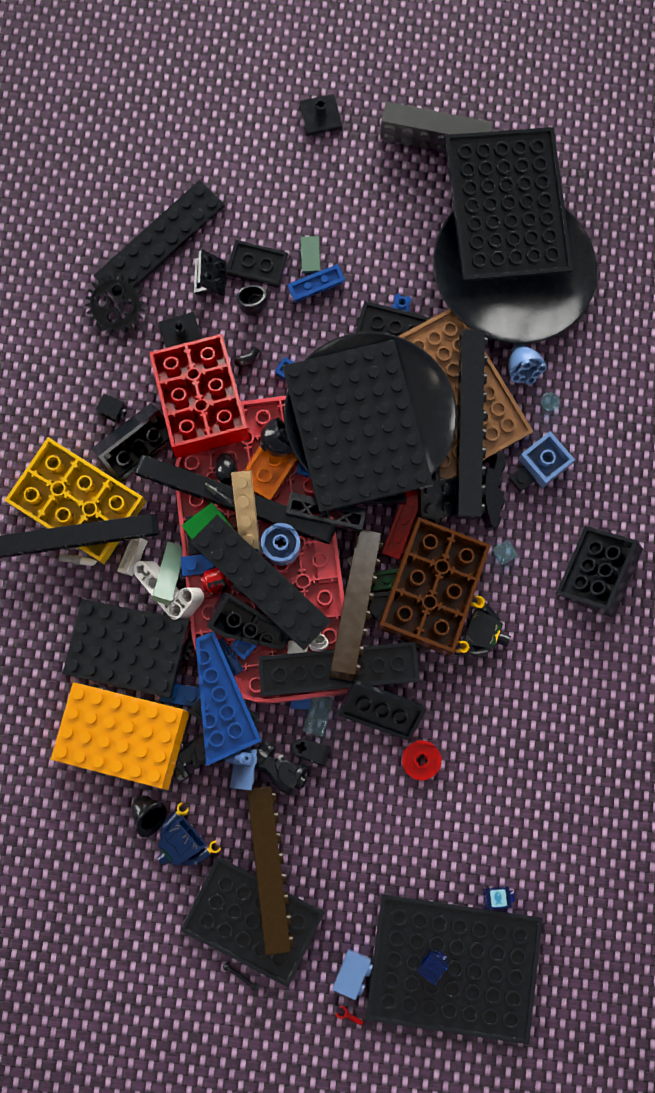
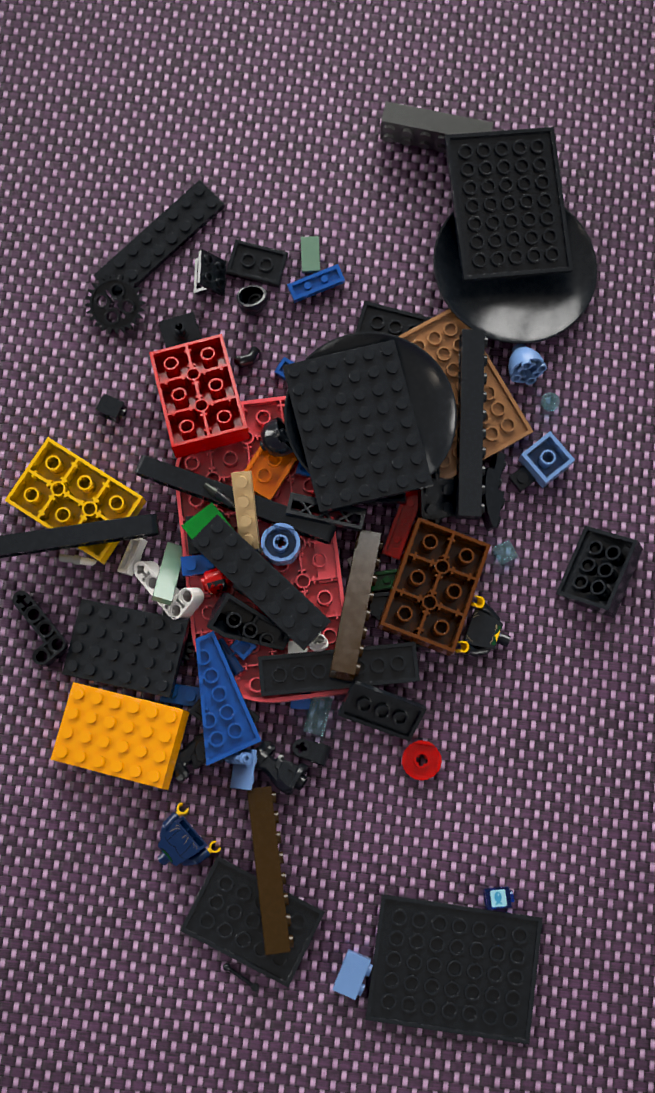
black slope [91,403,171,482] -> none
black piece [131,795,167,838] -> none
black animal [215,453,238,484] -> none
black tile [300,94,342,136] -> none
red hand [336,1005,363,1026] -> none
blue plate [392,294,412,312] -> none
clear blue brick [417,950,449,985] -> none
none -> black beam [12,591,69,667]

